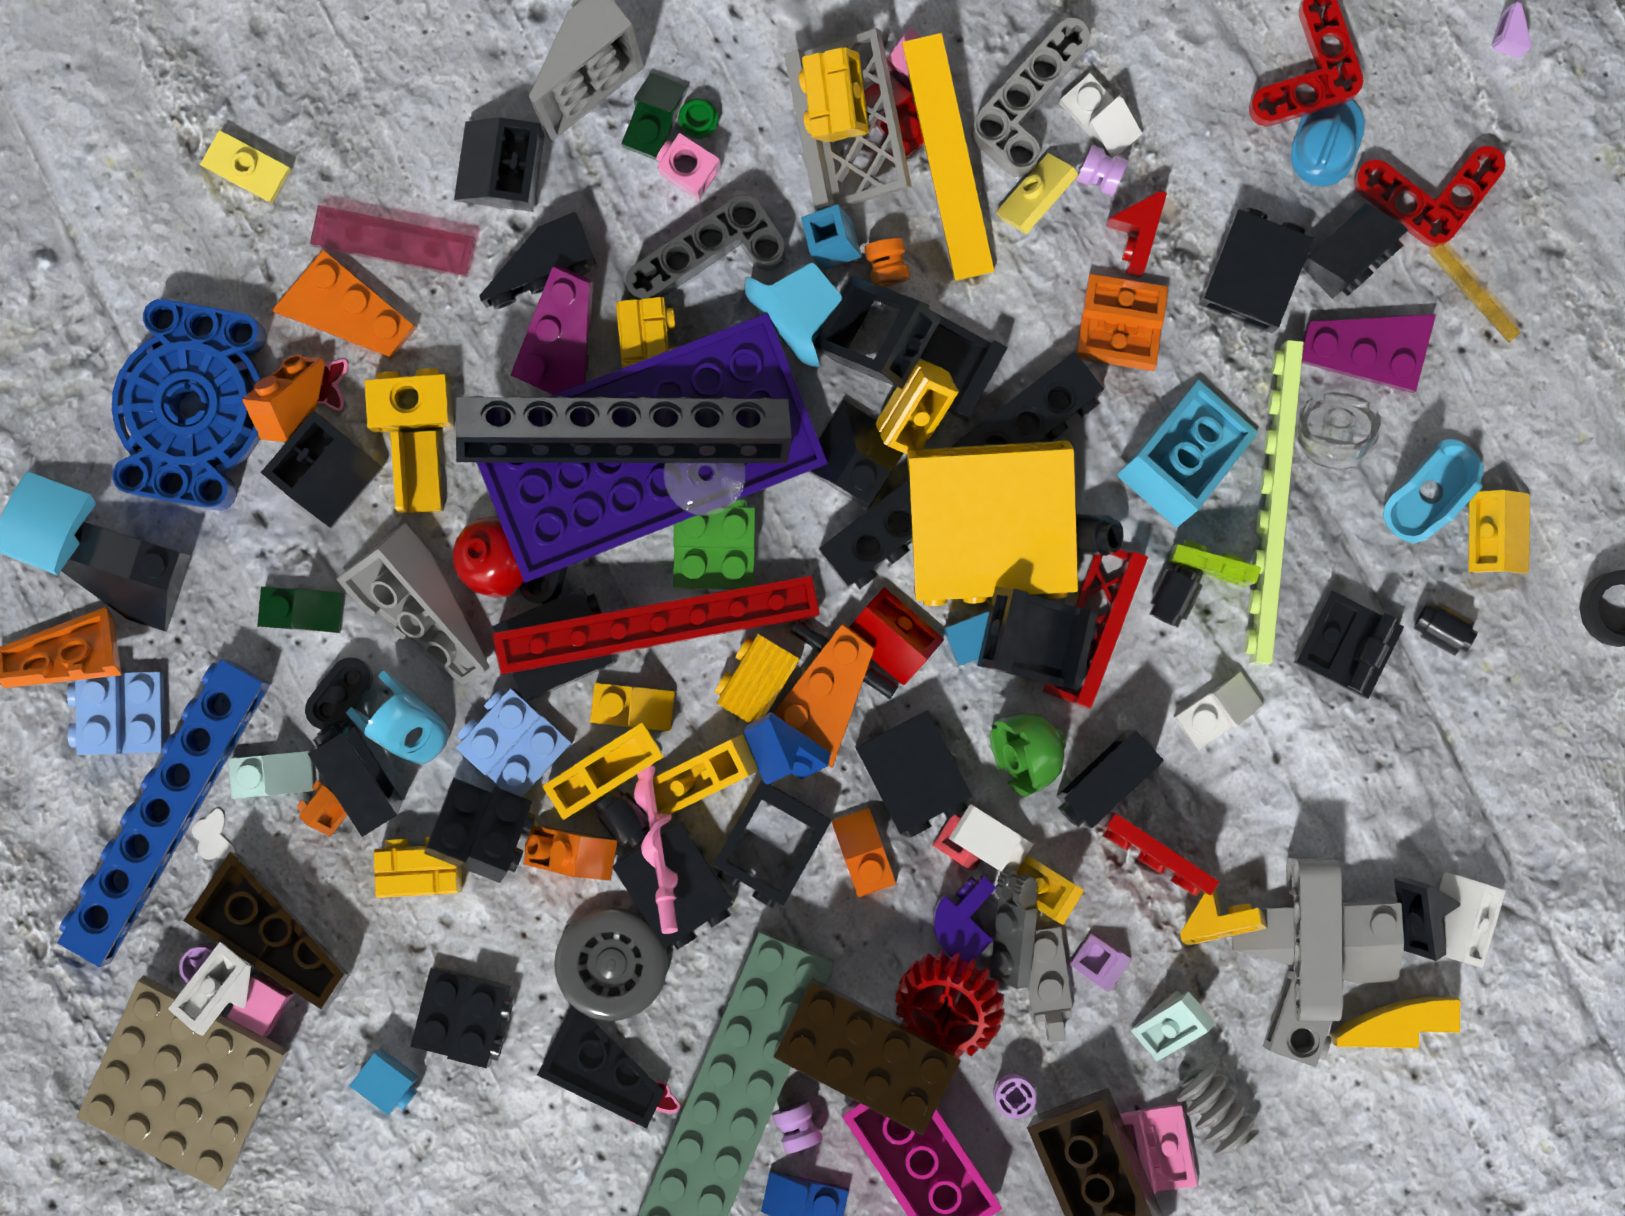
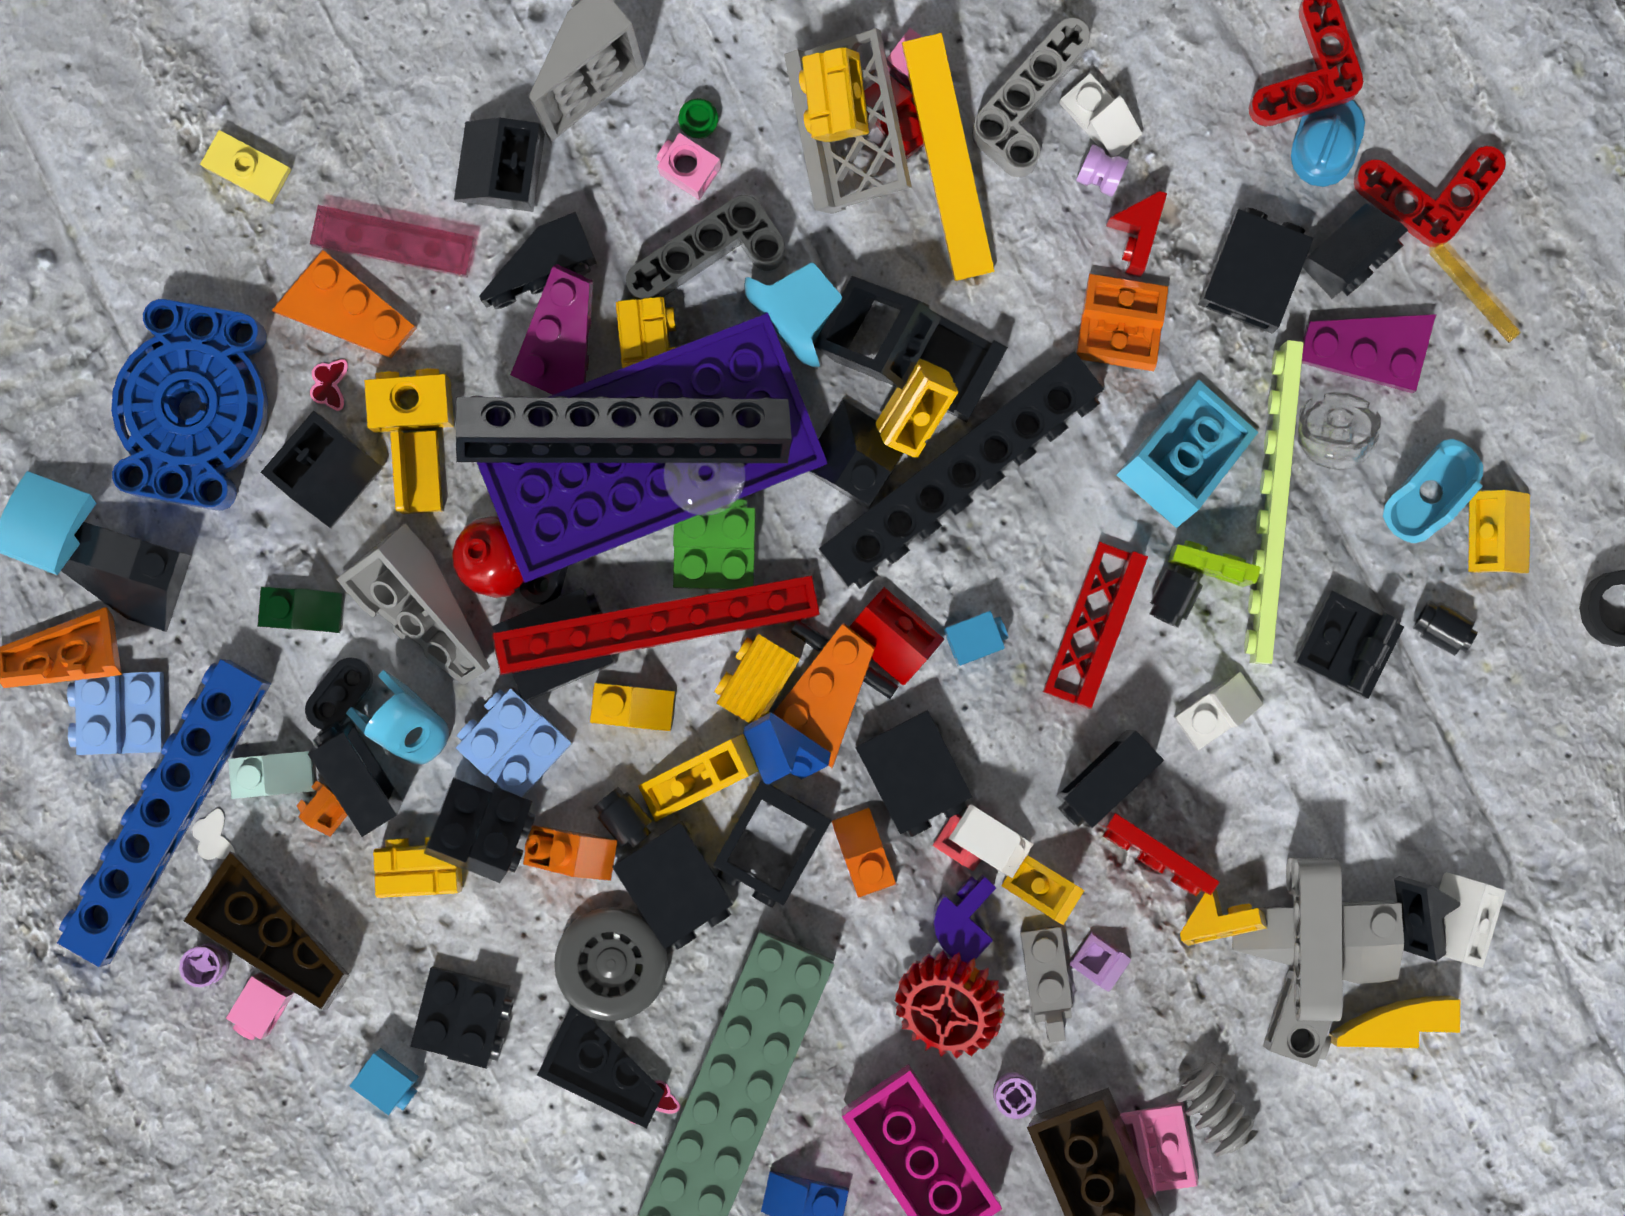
dark tan plate [77,975,289,1191] -> none
white slope [168,942,251,1036] -> none
orange slope [242,354,325,442] -> none
yellow slope [542,722,665,820] -> none
dark green slope [621,72,688,161] -> none
bright pink piece [634,765,678,934] -> none
lavender wheel [772,1100,823,1154] -> none
dark brown brick [773,978,961,1136] -> none
dark azure brick [801,204,862,270] -> none
orange wheel [864,238,911,287] -> none
yellow panel [907,441,1078,606] -> none
black panel [977,587,1097,690] -> none
bright green cylinder [990,713,1066,796] -> none
dark grey hinge [990,868,1038,989] -> none
light yellow plate [996,153,1079,234] -> none
black brick [1076,514,1124,556] -> none
light aqua slope [1131,991,1215,1061] -> none
lavender slope [1491,1,1531,58] -> none

